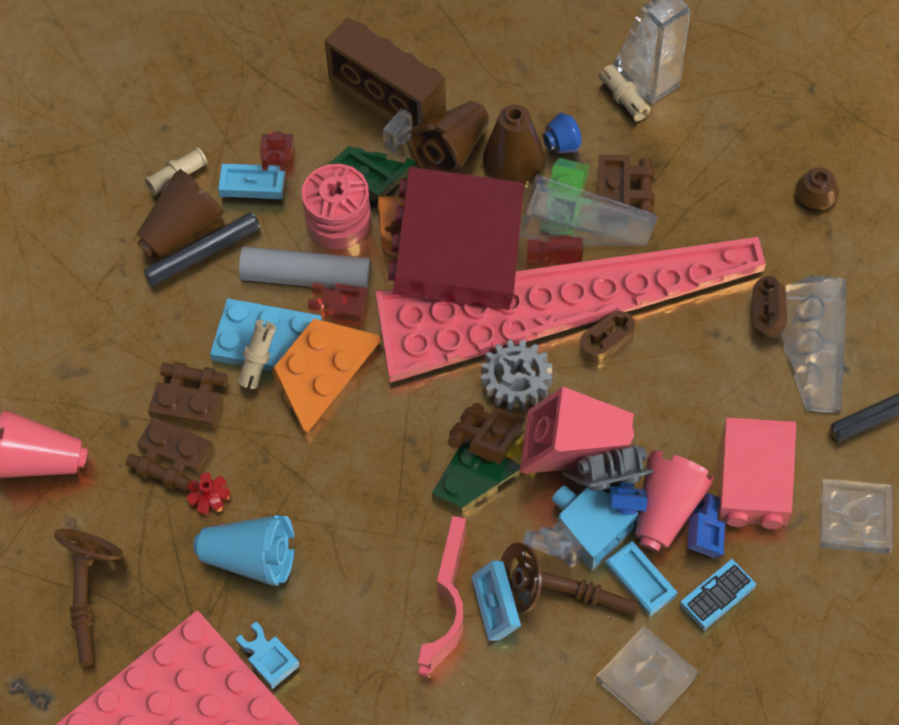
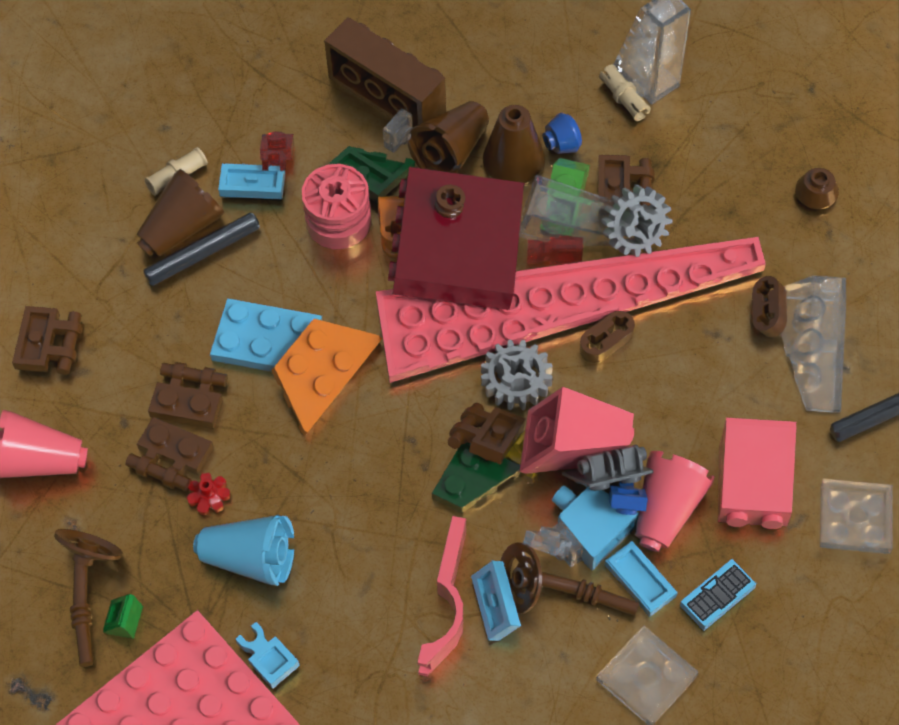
tan pin [237,320,276,389] -> none
light grey brick [239,246,372,292] -> none
clear red plate [308,283,369,322] -> none
blue plate [688,493,725,558] -> none
none -> reddish brown plate [12,306,83,375]
none -> green slope [103,594,143,639]
none -> reddish brown bush [435,184,466,218]
none -> light grey gear [601,185,673,257]

